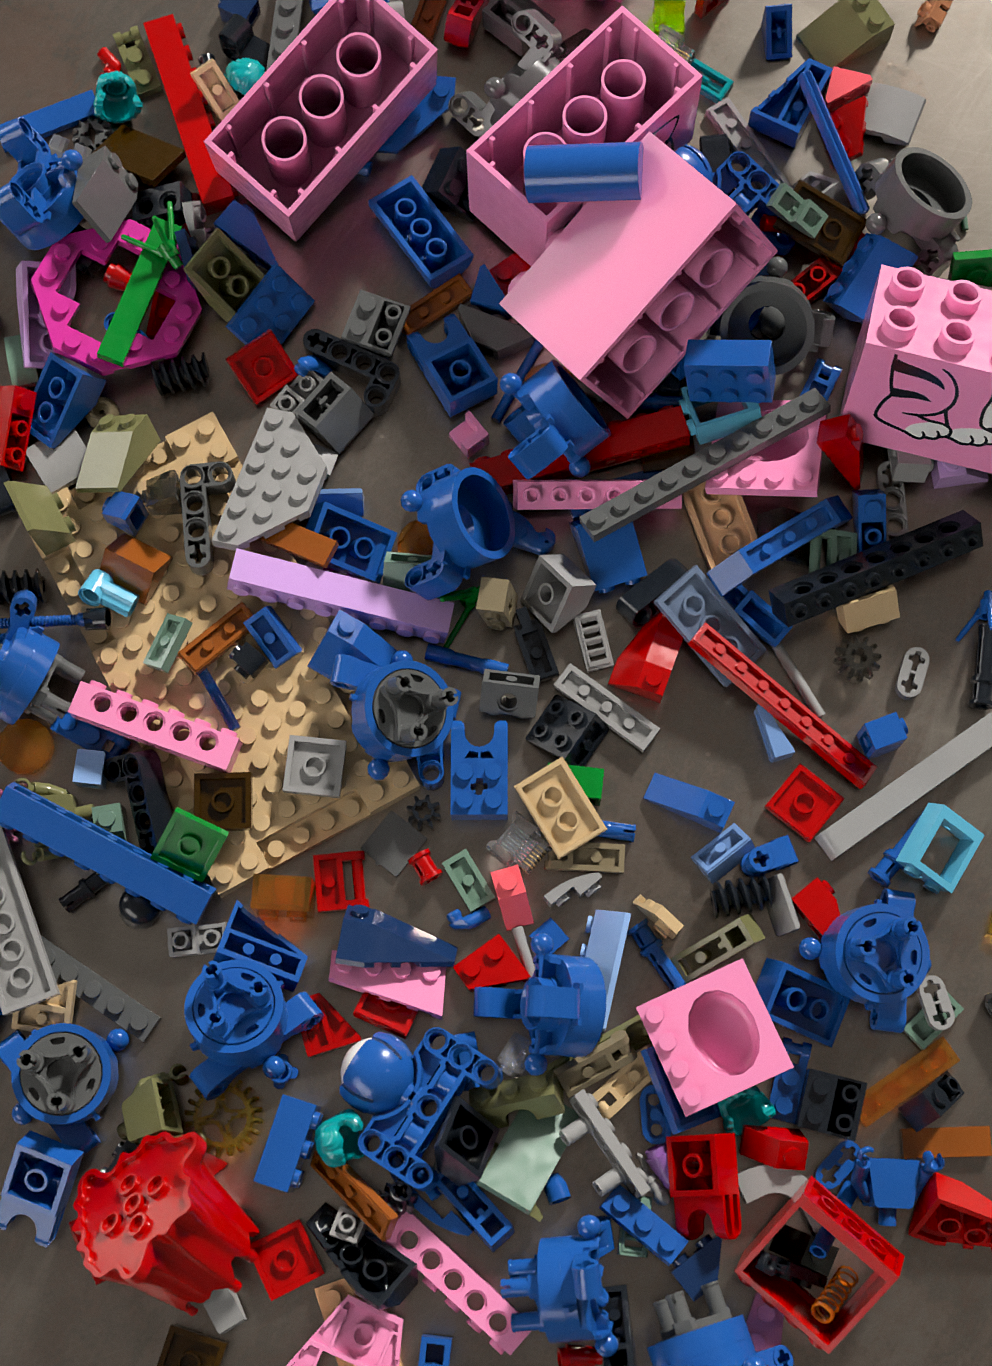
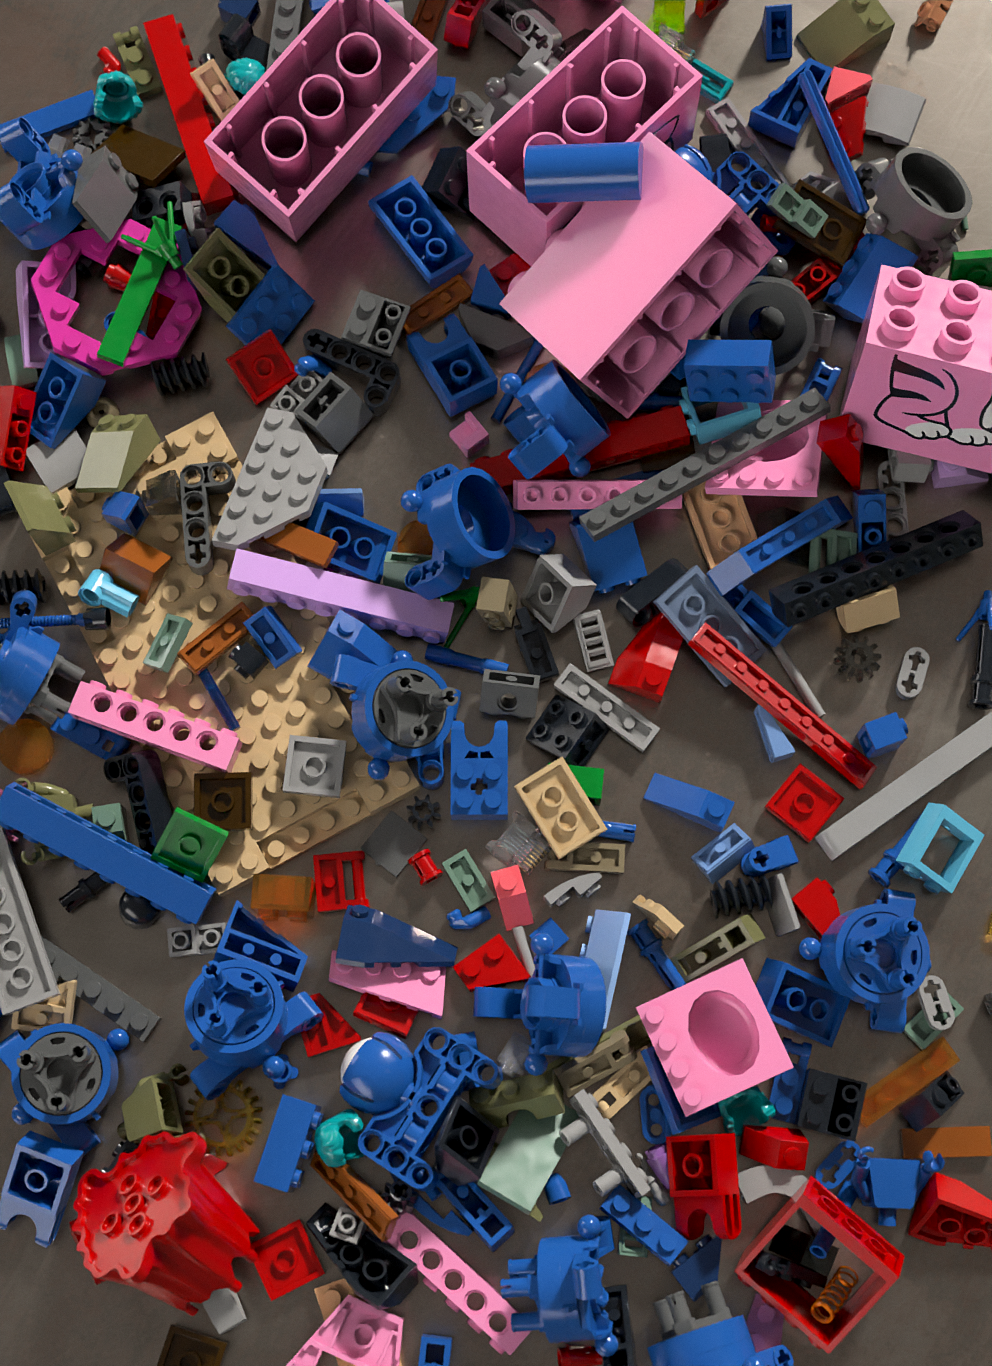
light blue panel [72,749,107,790] -> none

